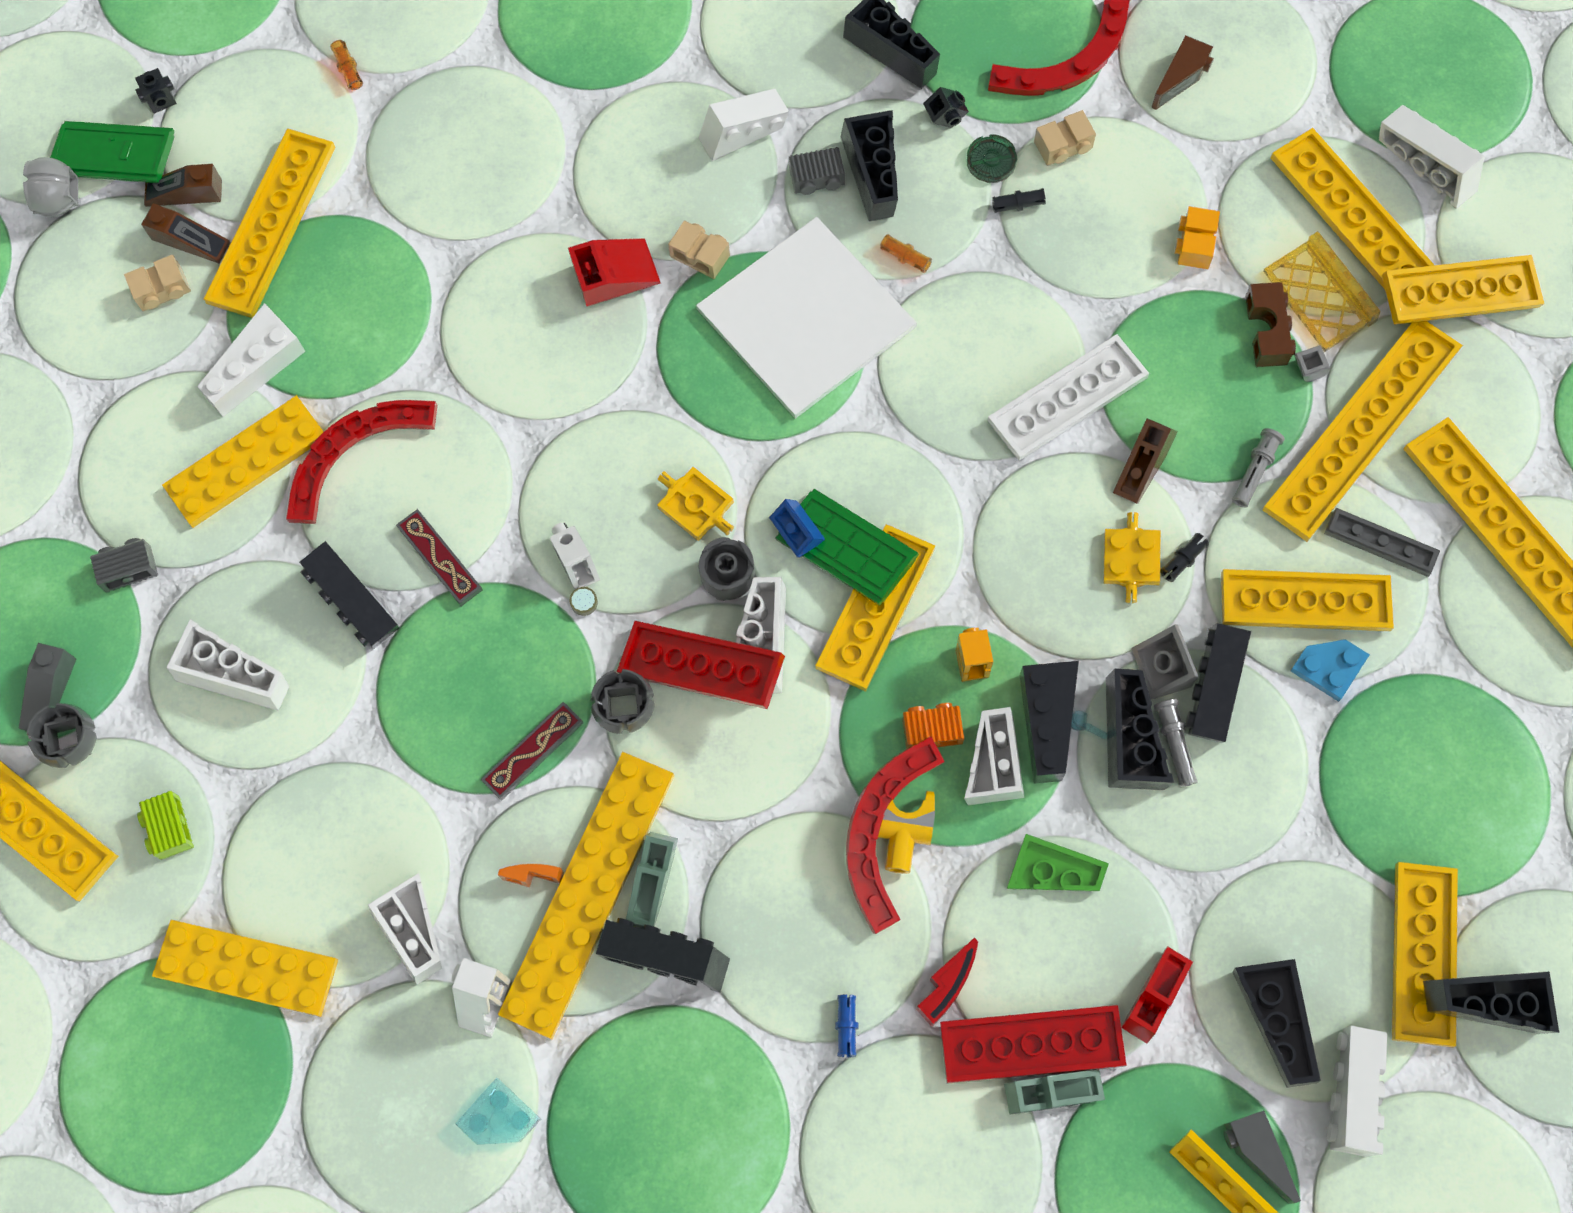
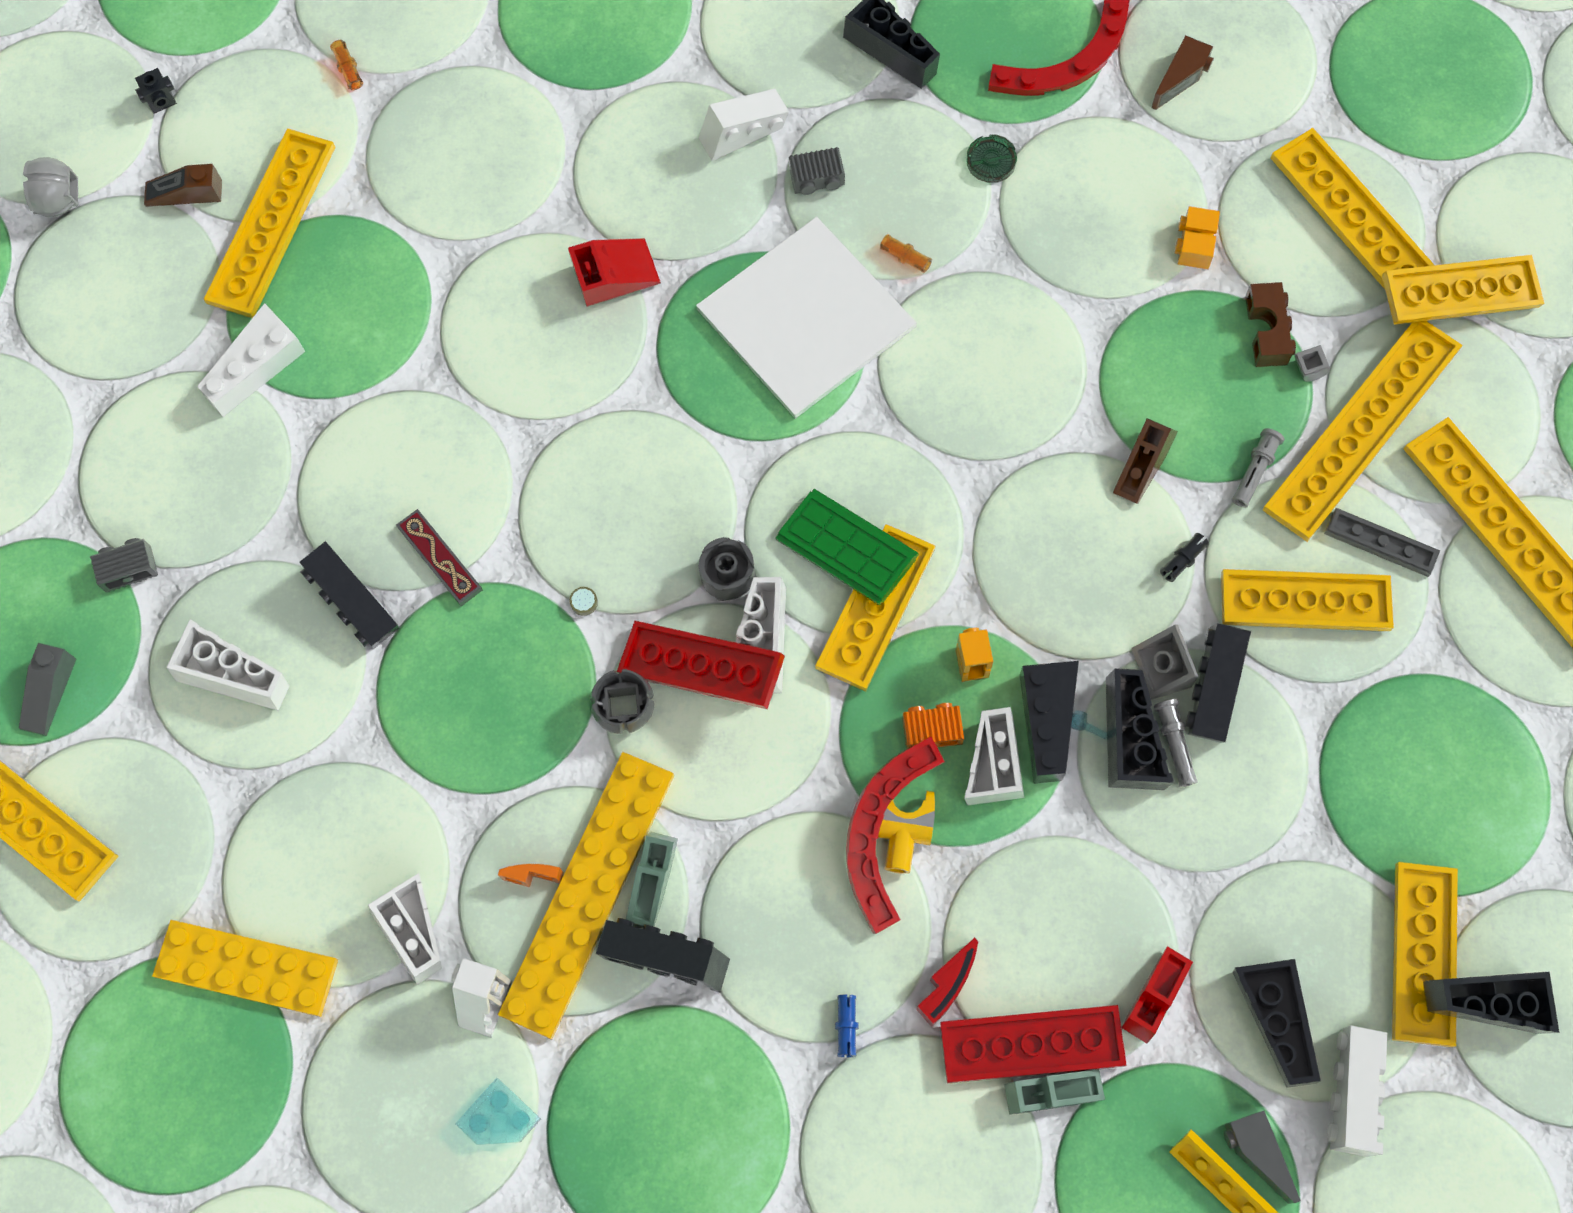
dark grey piece [27,703,97,768] -> none
green piece [50,121,175,183] -> none
tan brick [124,254,191,311] -> none
lime brick [137,791,194,860] -> none
reddish brown slope [141,204,231,264] -> none
yellow plate [162,395,324,528] -> none
red plate [286,400,438,524] -> none
tile [481,702,583,801] -> none
white torso [550,523,600,589] -> none
yellow plate [657,467,734,541] -> none
tan brick [668,220,730,279] -> none
blue slope [769,499,825,558] -> none
black wedge [840,110,898,221] -> none
black brick [923,87,969,128] -> none
white plate [988,334,1149,461] -> none
black pin [992,188,1046,213] -> none
bright green wing [1007,834,1109,891] -> none
tan brick [1034,110,1096,166] -> none
yellow plate [1104,512,1161,603] -> none
clear yellow fence [1263,231,1381,352] -> none
dark azure plate [1290,639,1370,702] -> none
white wedge [1379,105,1485,209] -> none

